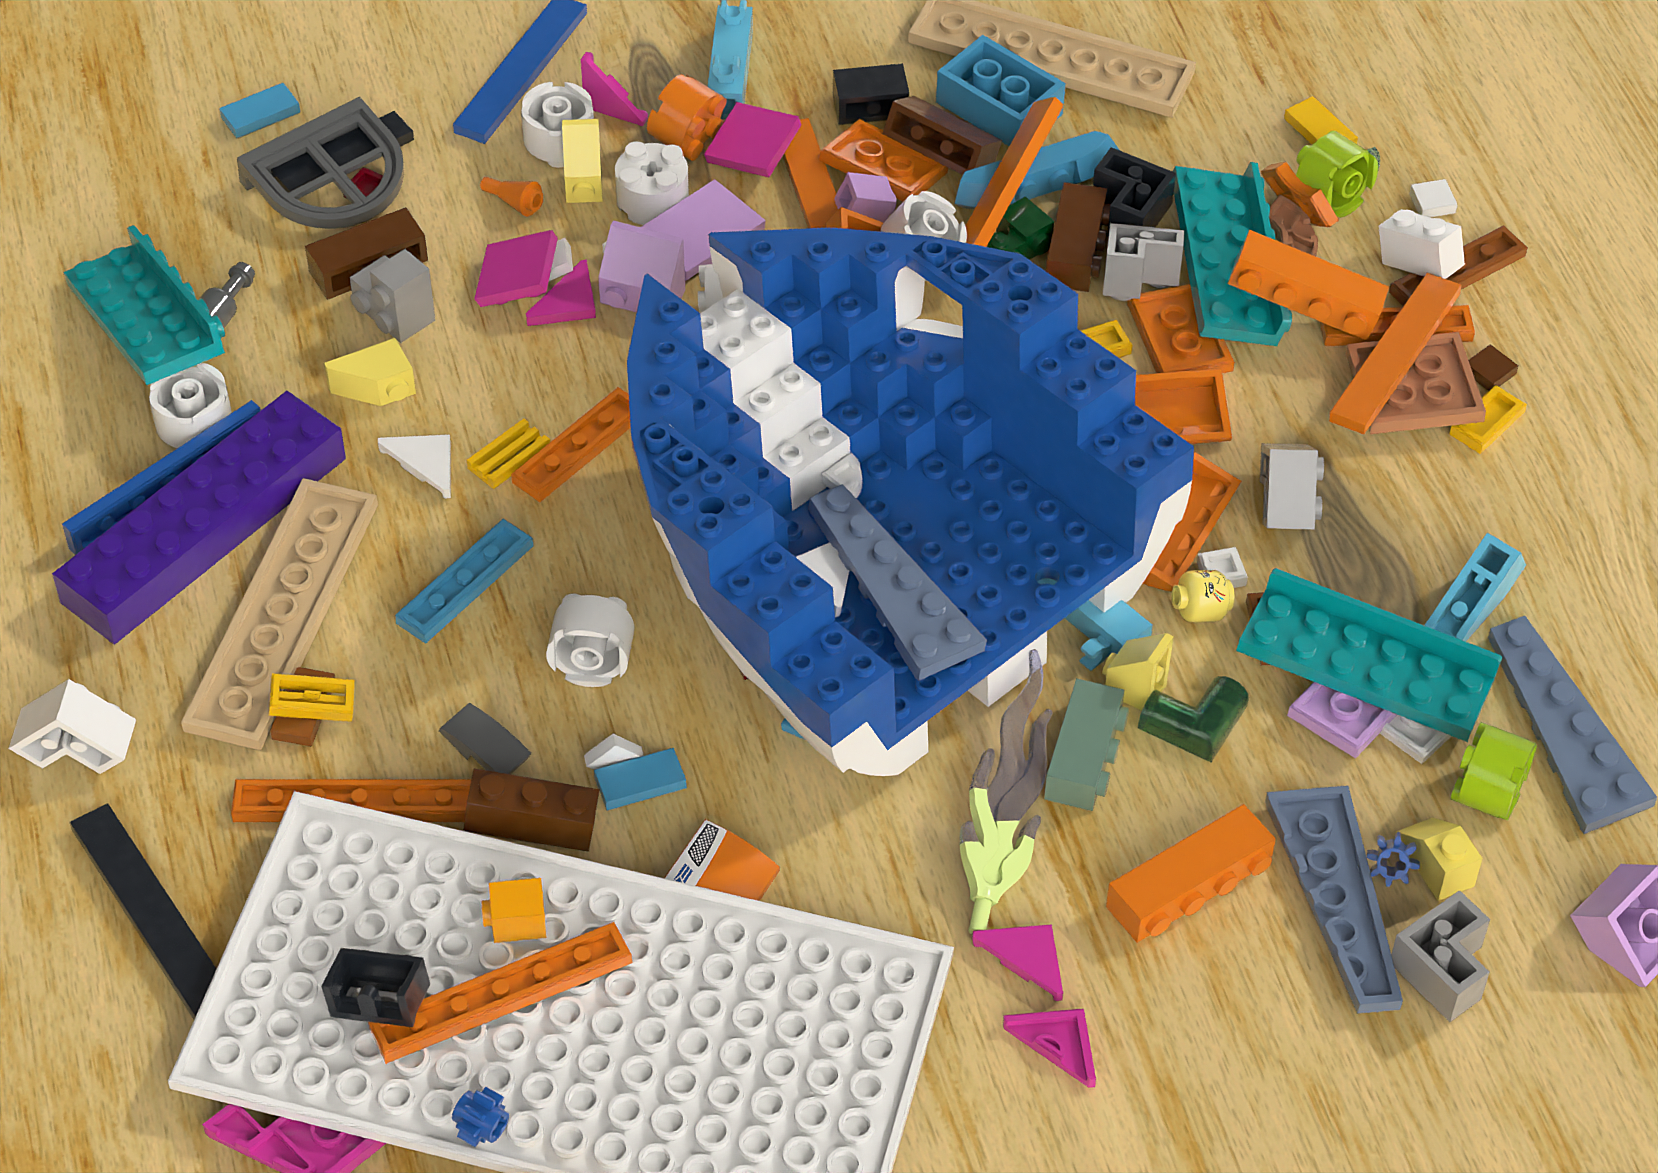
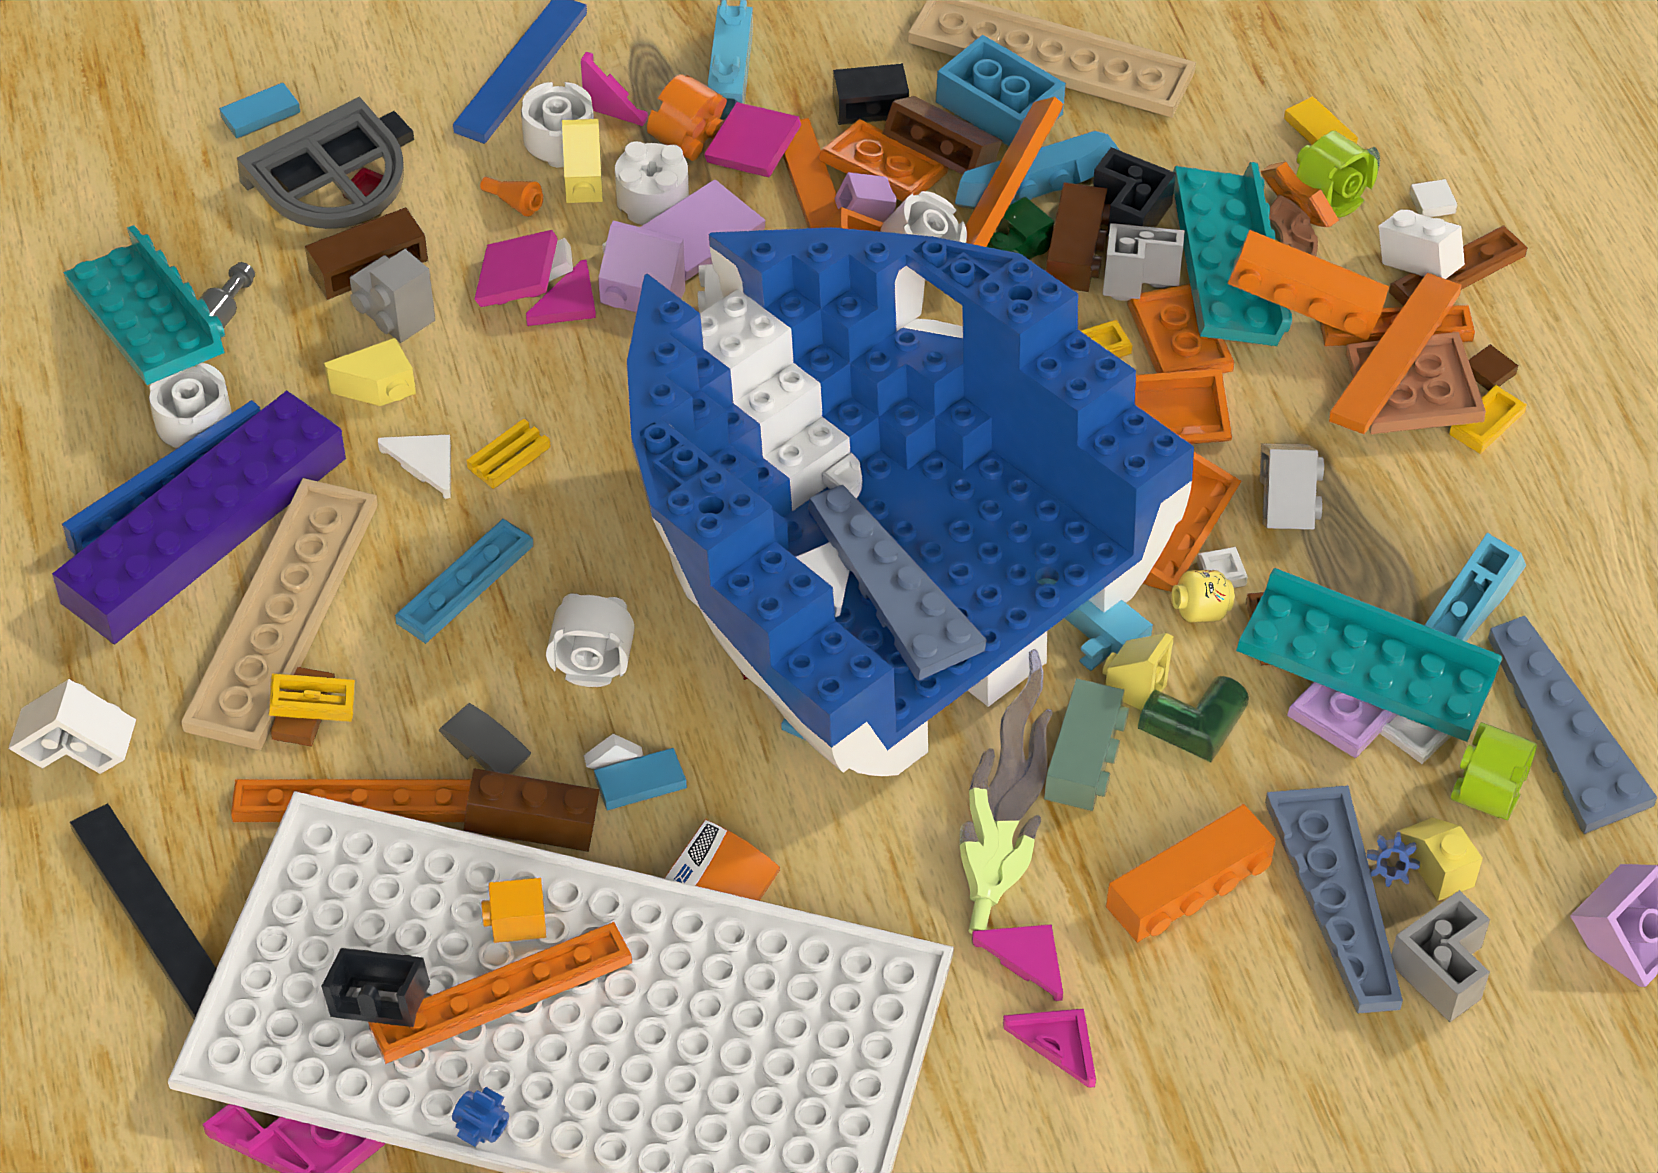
orange tile [511,387,631,502] -> none

